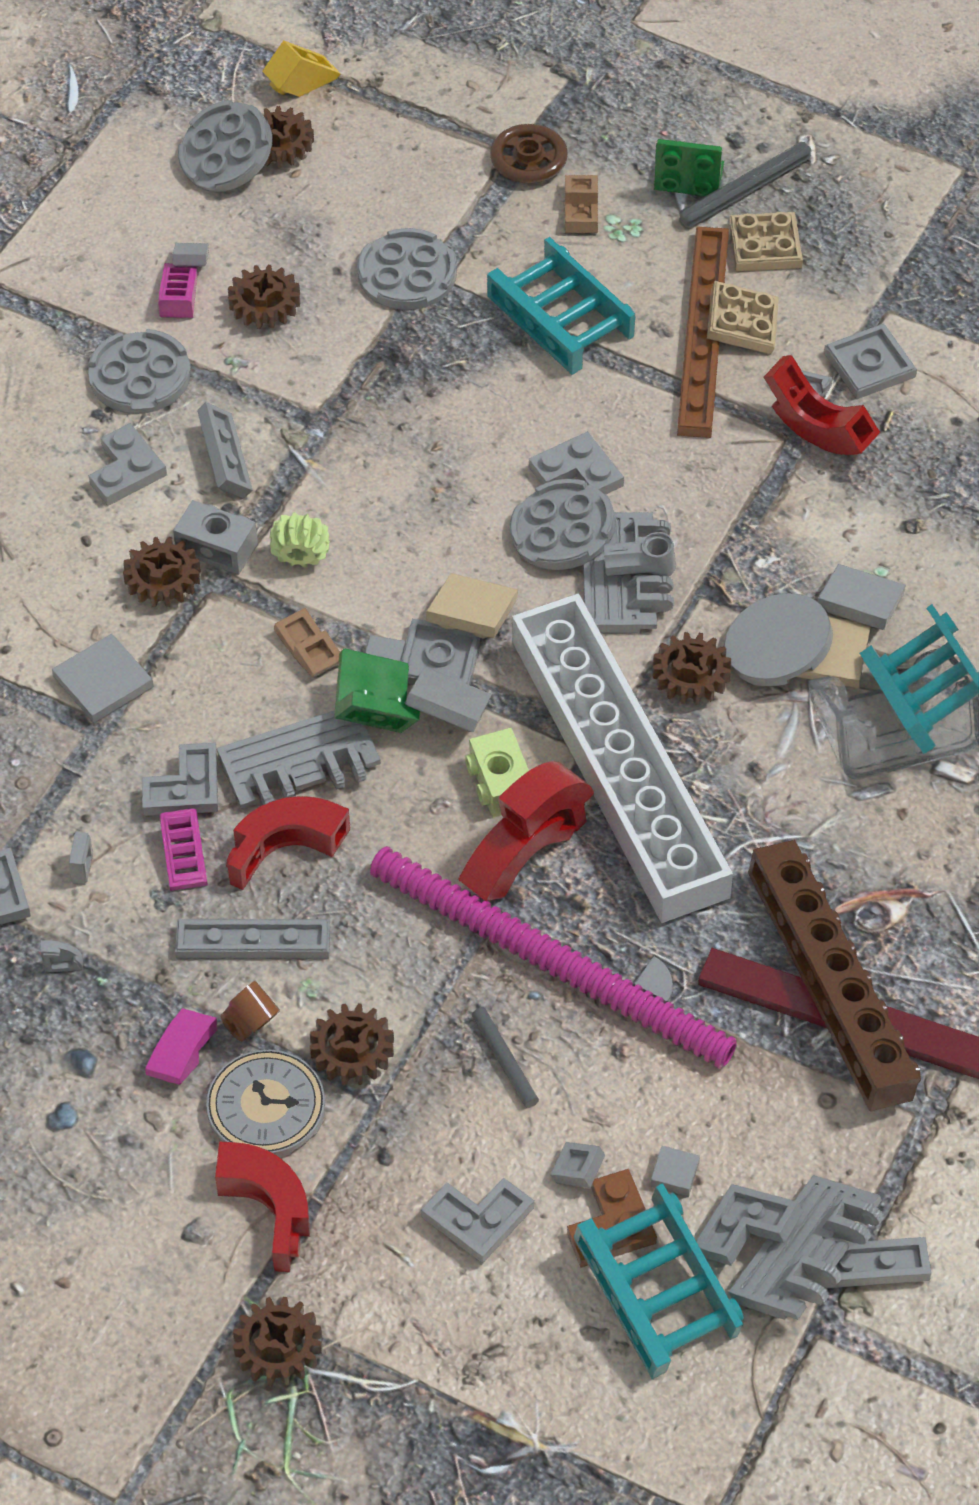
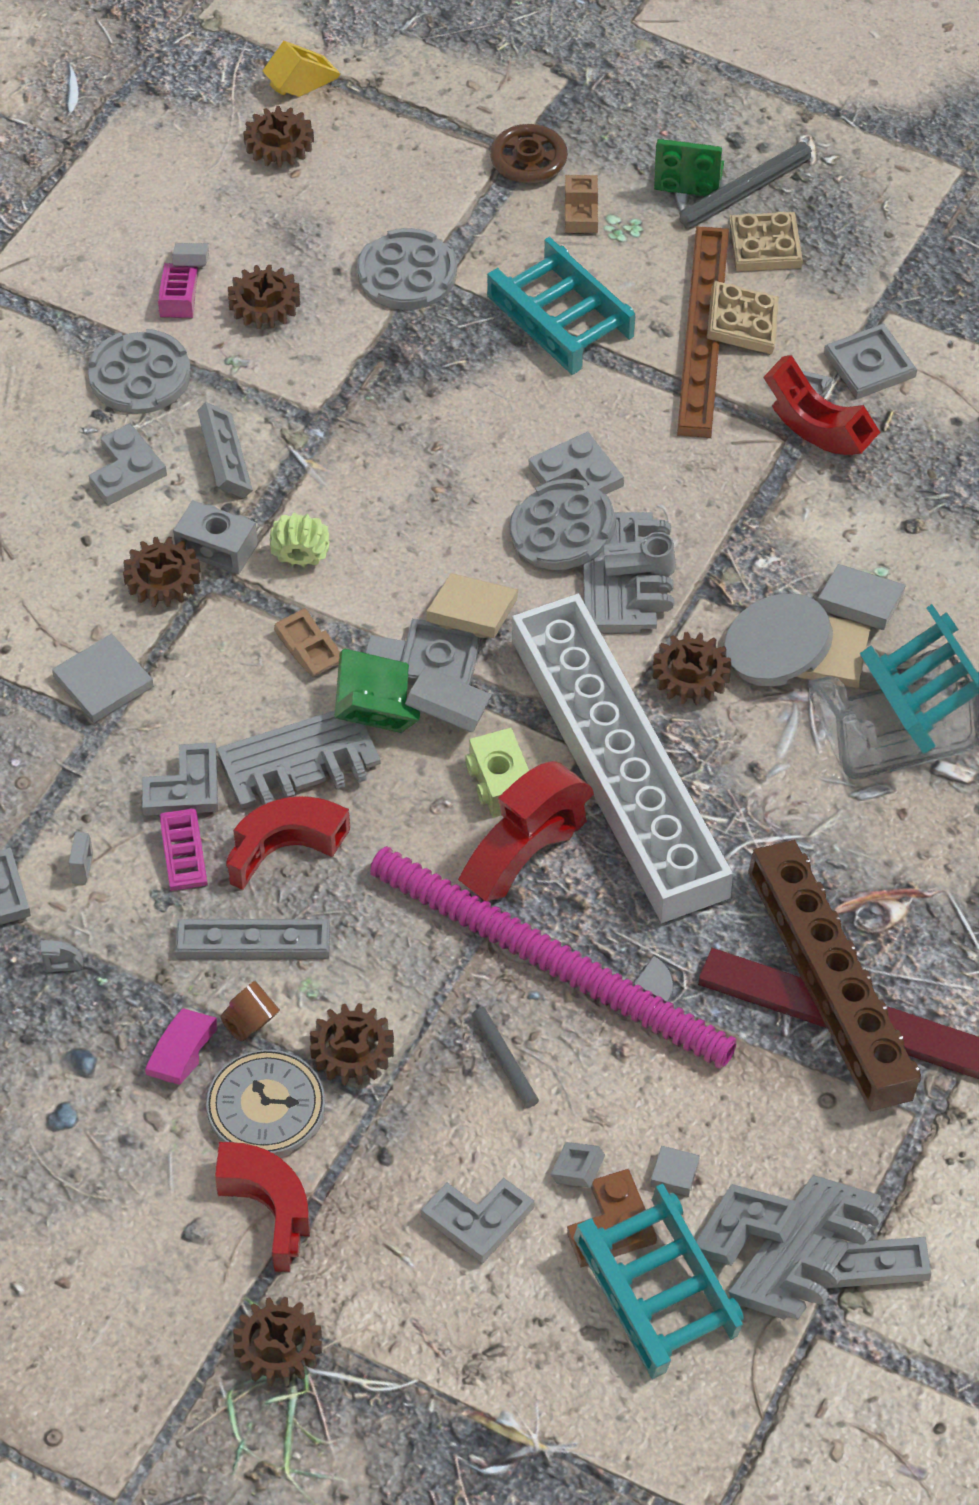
light grey tile [178,100,272,192] -> none

